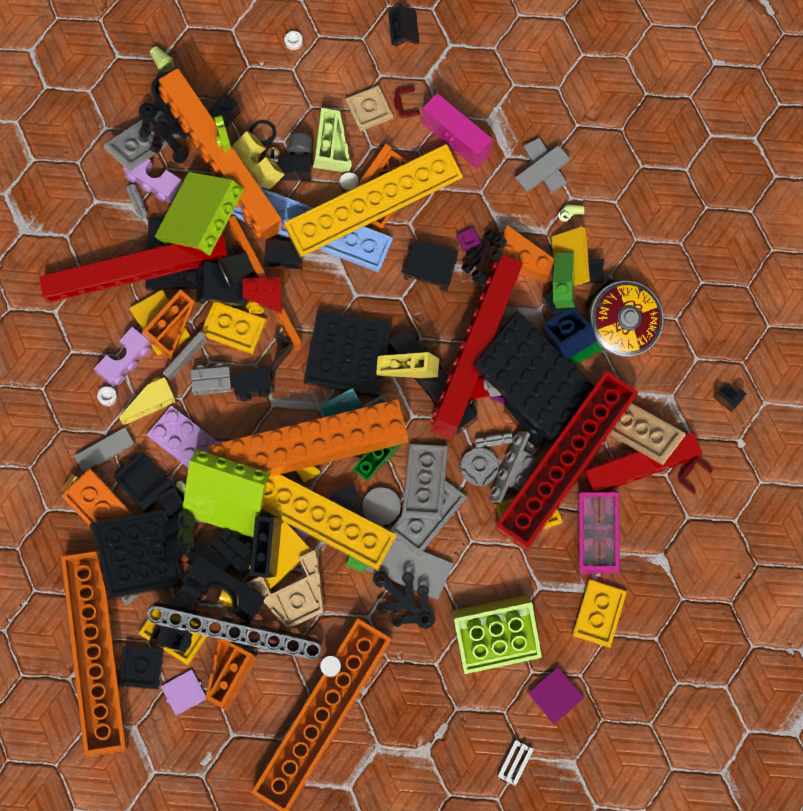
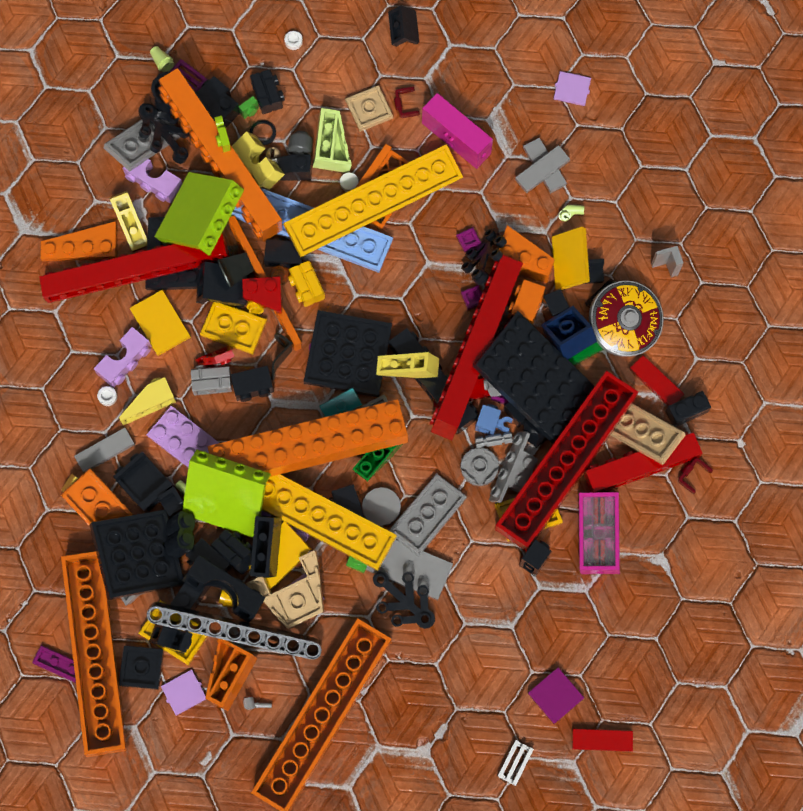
light grey axle [126,184,148,219] -> none
orange wedge [142,289,195,360] -> none
light grey tile [163,331,208,382] -> none
yellow tile [296,466,321,484] -> none
white tile [320,656,341,677] -> none
black panel [402,240,458,292] -> none
light grey tile [402,444,448,520] -> none
lime slope [451,595,542,674] -> none
bright green slope [553,252,575,308] -> none
yellow tile [572,579,627,648] -> none
black panel [714,384,747,413] -> none
none -> magenta tile [32,645,76,683]
none -> orange wing [40,221,117,261]
none -> light yellow slope [109,191,147,251]
none -> magenta tile [170,59,208,92]
none -> black brick [195,76,231,111]
none -> red wing [195,345,235,366]
none -> bright green plate [238,96,259,119]
none -> light grey hand [243,697,272,710]
none -> black brick [250,69,285,115]
none -> yellow brick [287,261,325,307]
none -> magenta tile [461,285,482,310]
none -> medium blue brick [475,404,513,435]
none -> orange brick [507,280,545,325]
none -> black brick [519,540,552,577]
none -> lavender piece [554,71,591,106]
none -> red tile [572,729,633,752]
none -> red tile [629,355,685,406]
none -> light grey panel [651,246,683,277]
none -> black brick [665,391,711,427]

